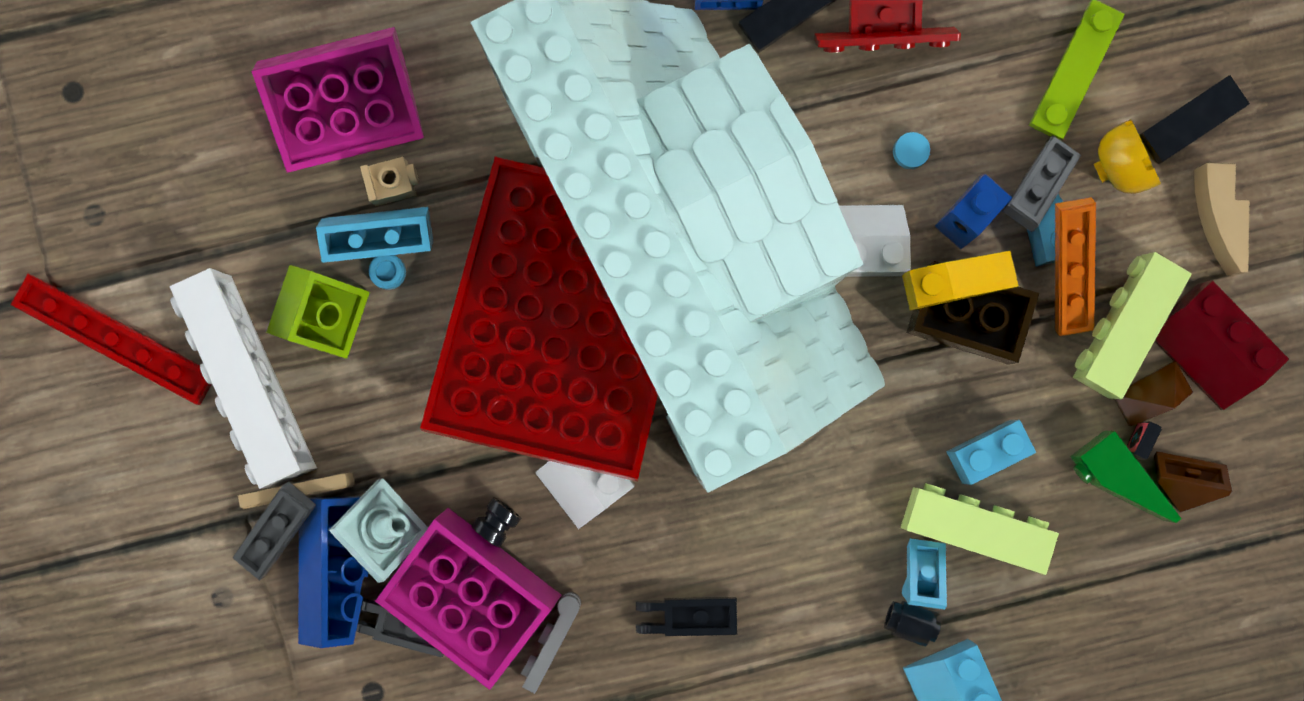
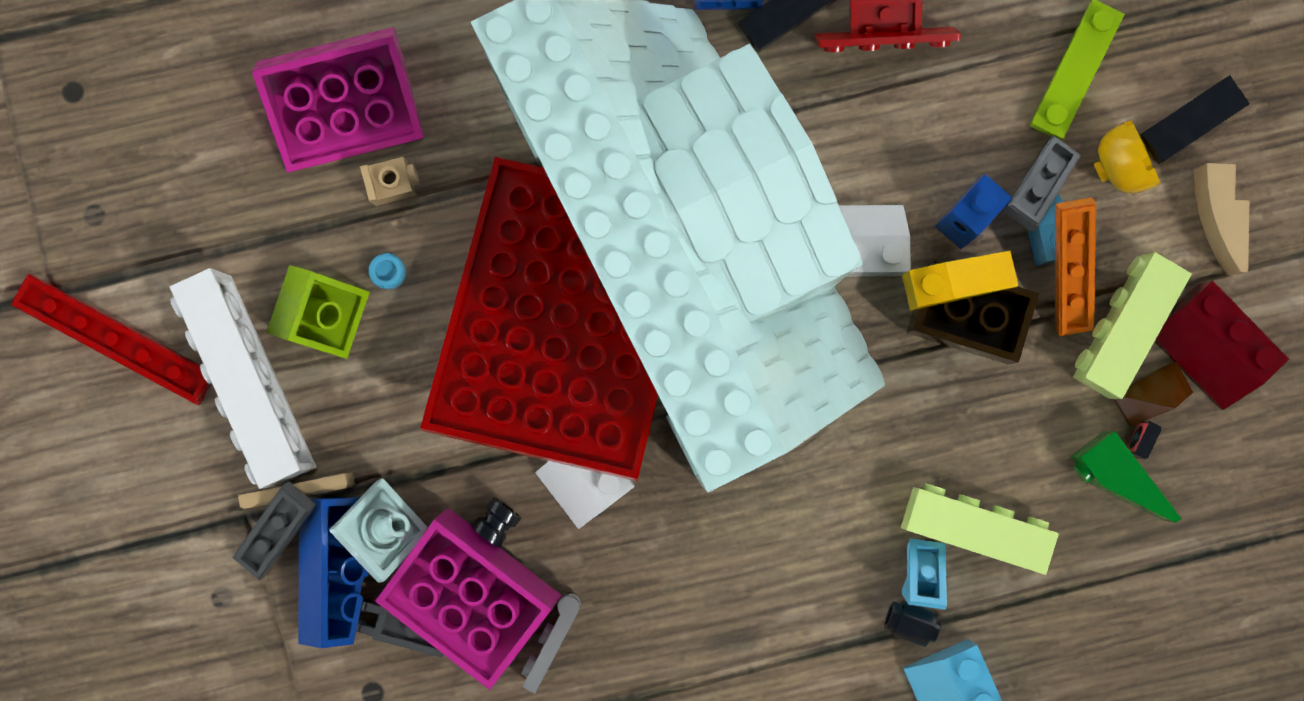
medium azure brick [316,207,433,263] -> none
black hinge [636,597,737,636] -> none
medium azure tile [893,132,930,169] -> none
medium azure brick [946,420,1036,485] -> none
reddish brown slope [1154,451,1232,512] -> none

